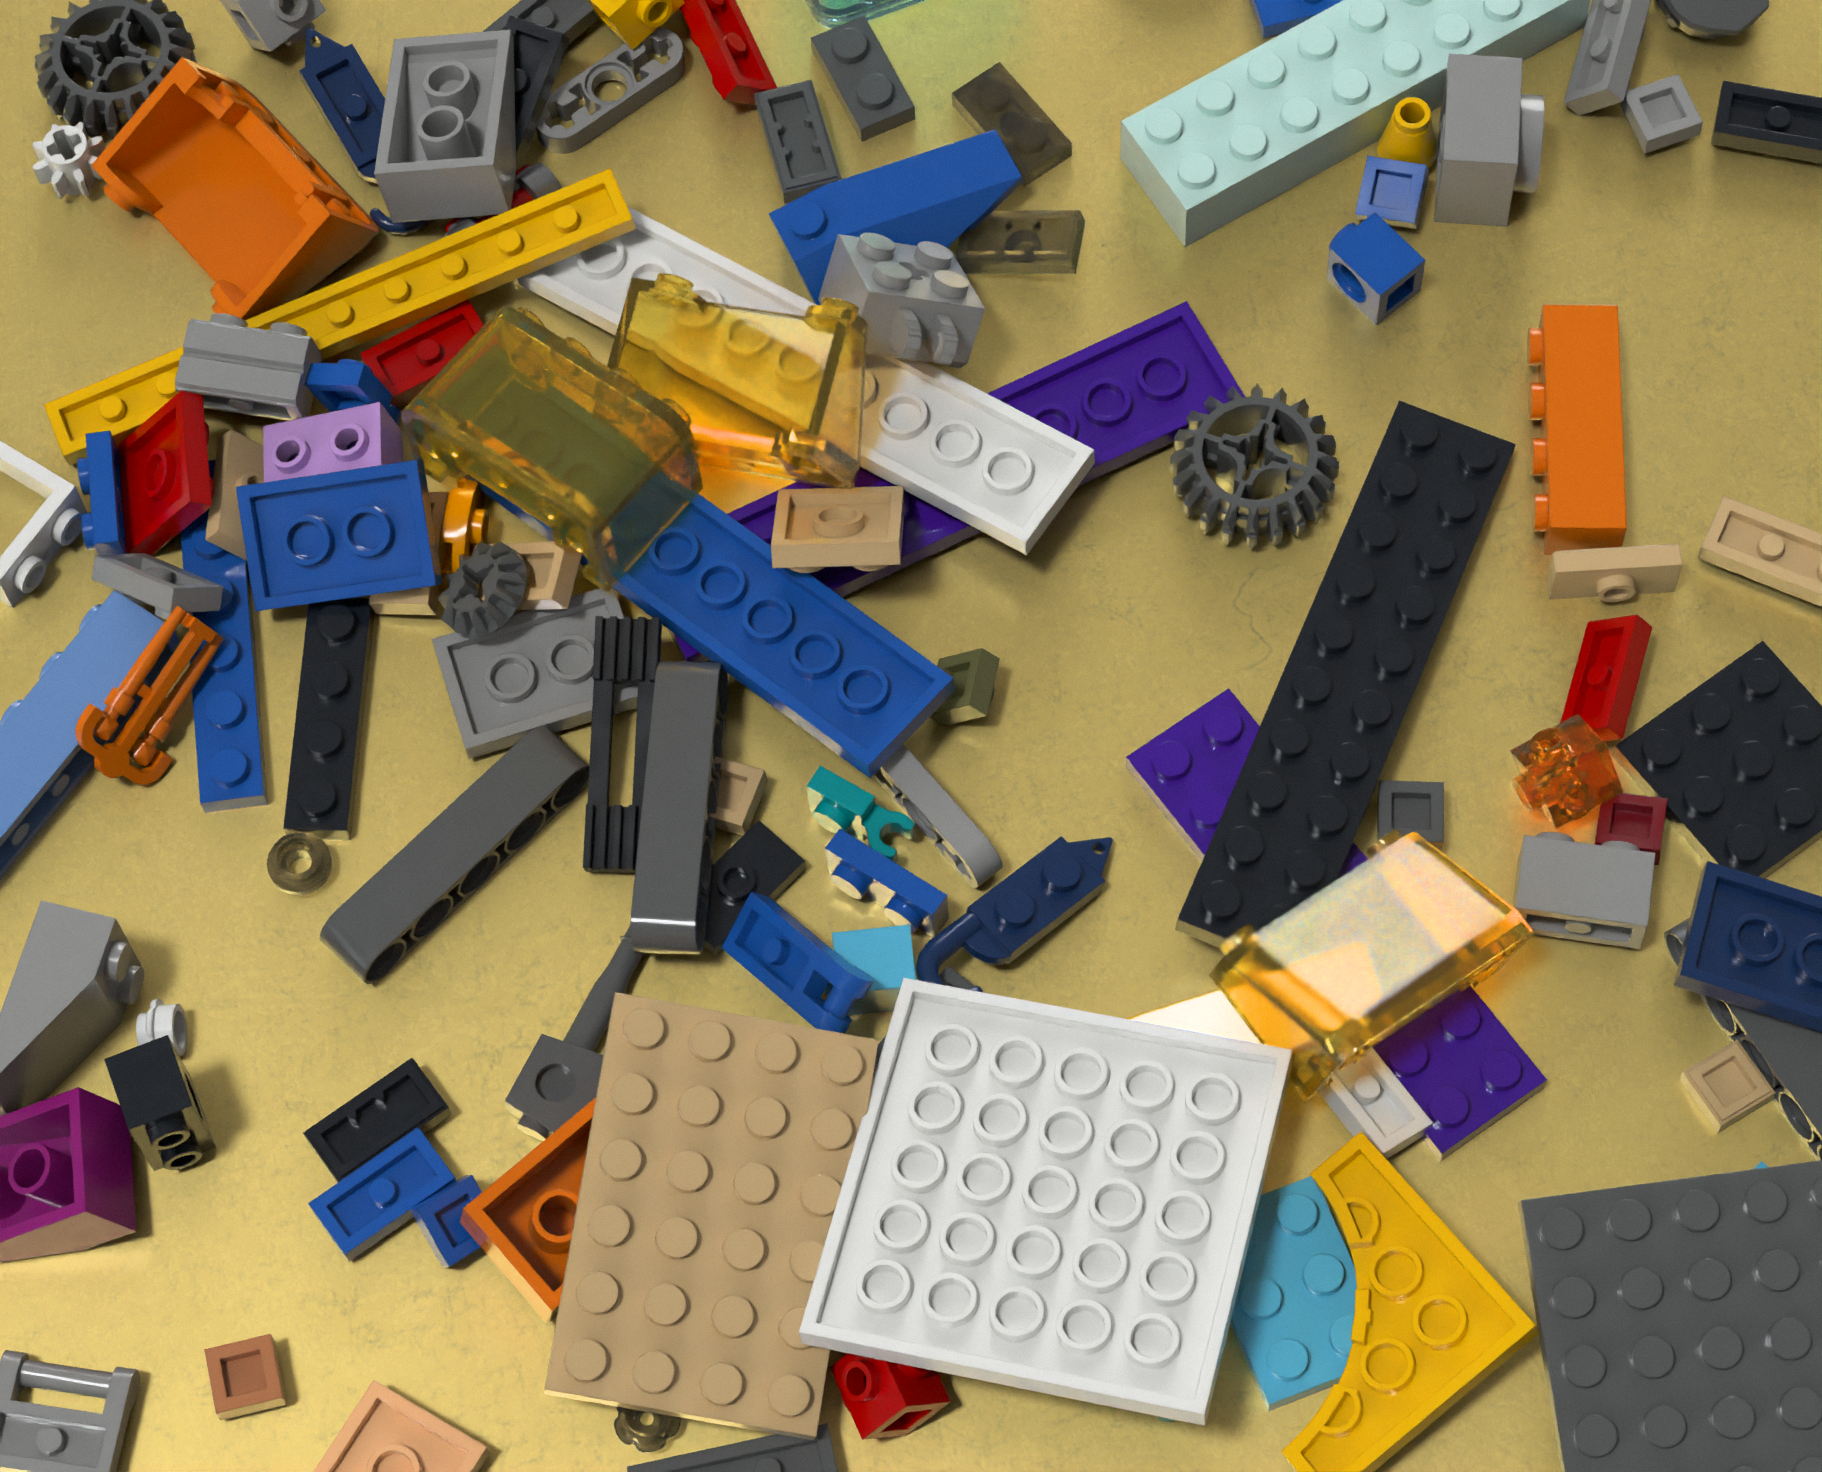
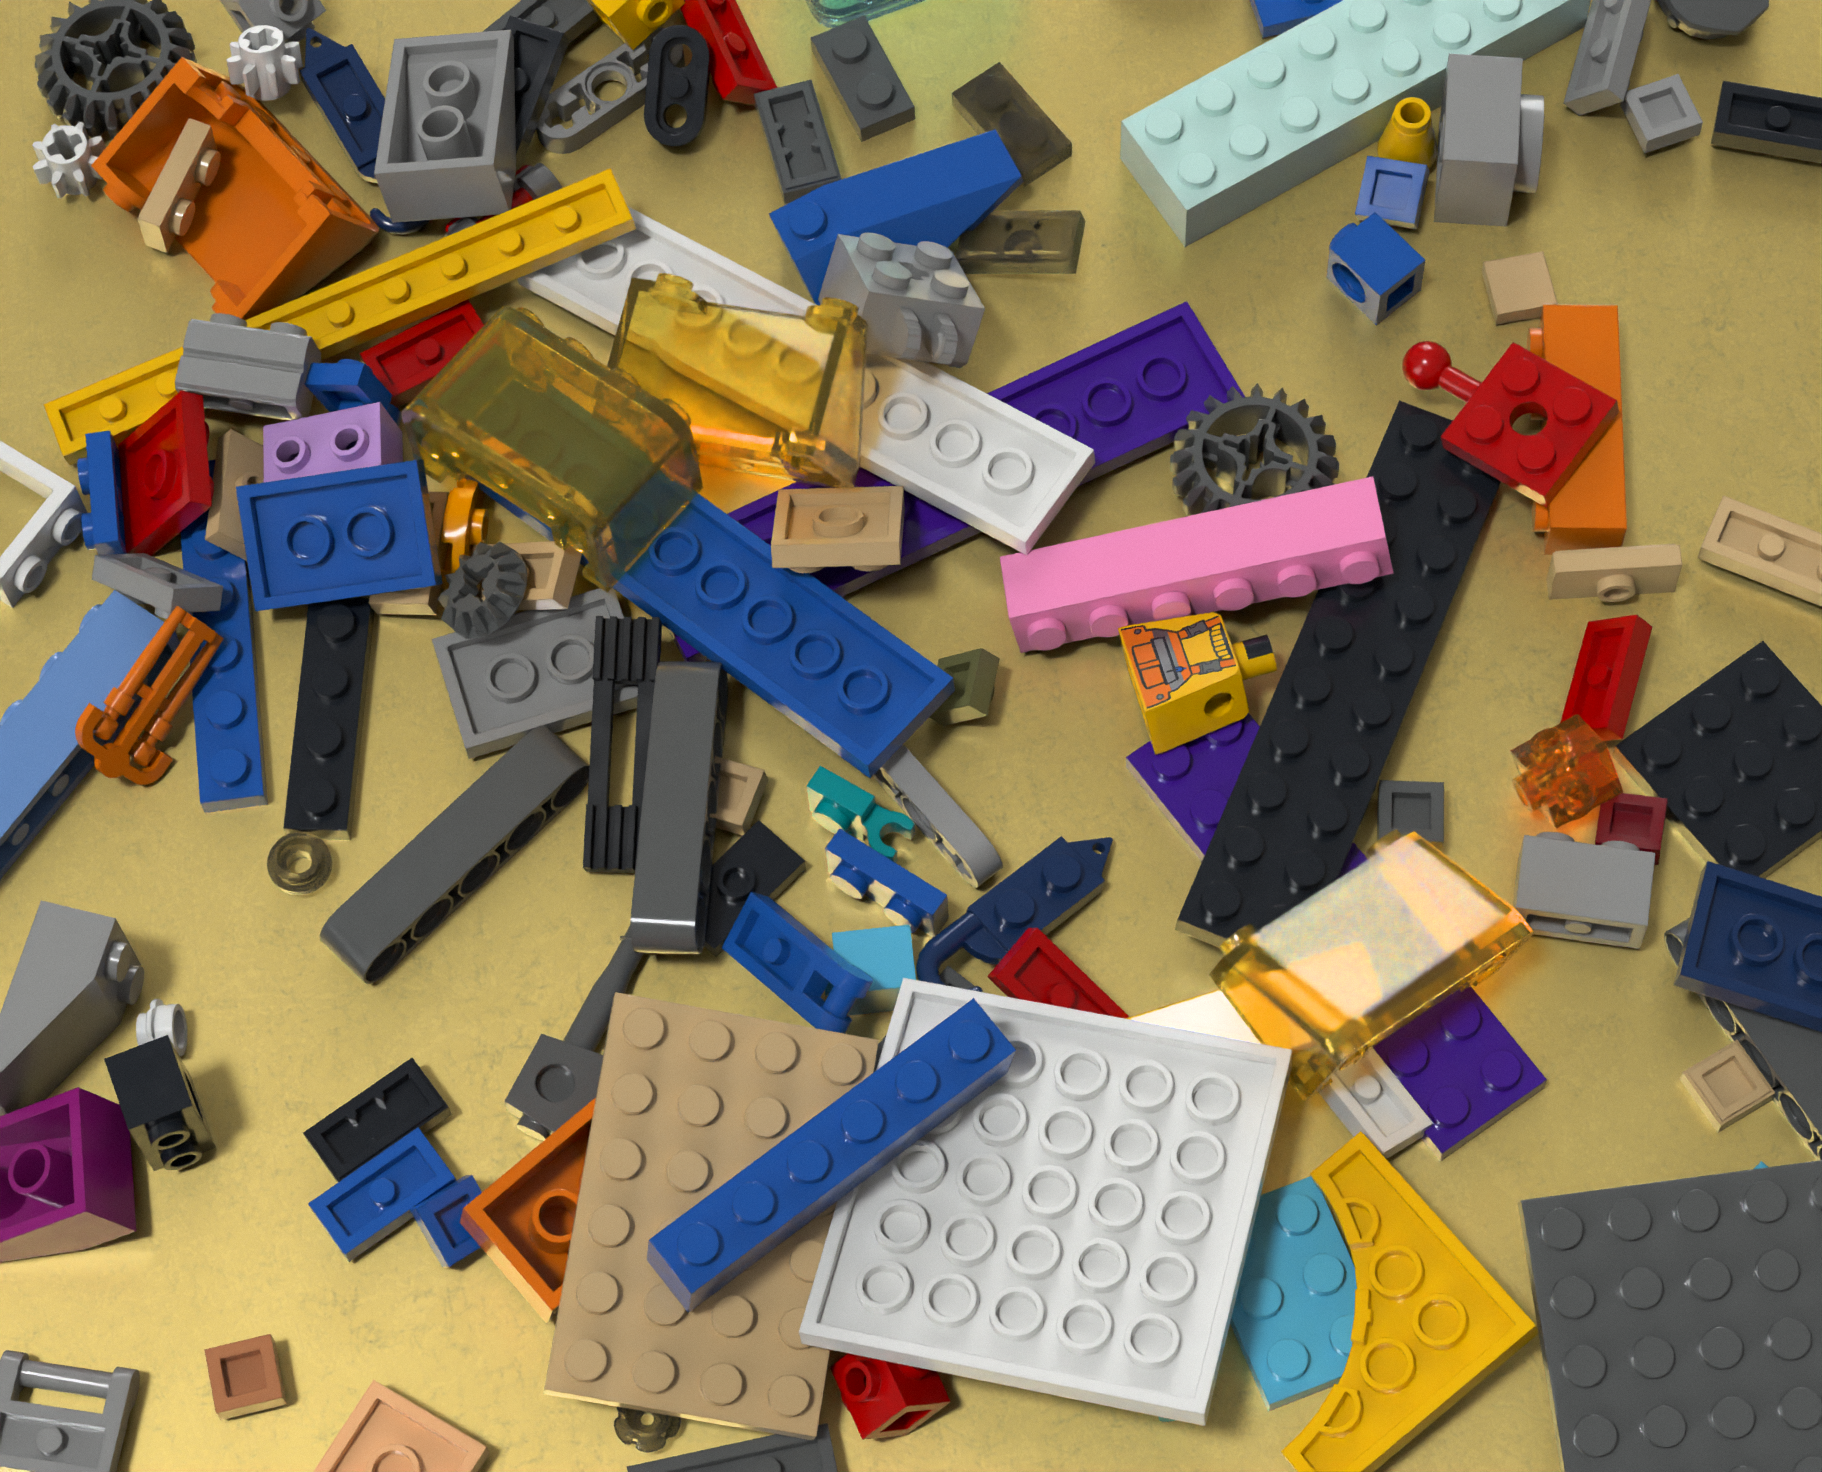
none -> tan plate [137,118,221,253]
none -> white gear [226,25,303,101]
none -> black plate [644,25,711,146]
none -> blue brick [646,998,1016,1313]
none -> red plate [987,928,1129,1019]
none -> bright pink brick [1000,476,1394,653]
none -> yellow torso [1118,612,1277,755]
none -> red plate [1402,341,1619,508]
none -> tan tile [1482,251,1558,325]

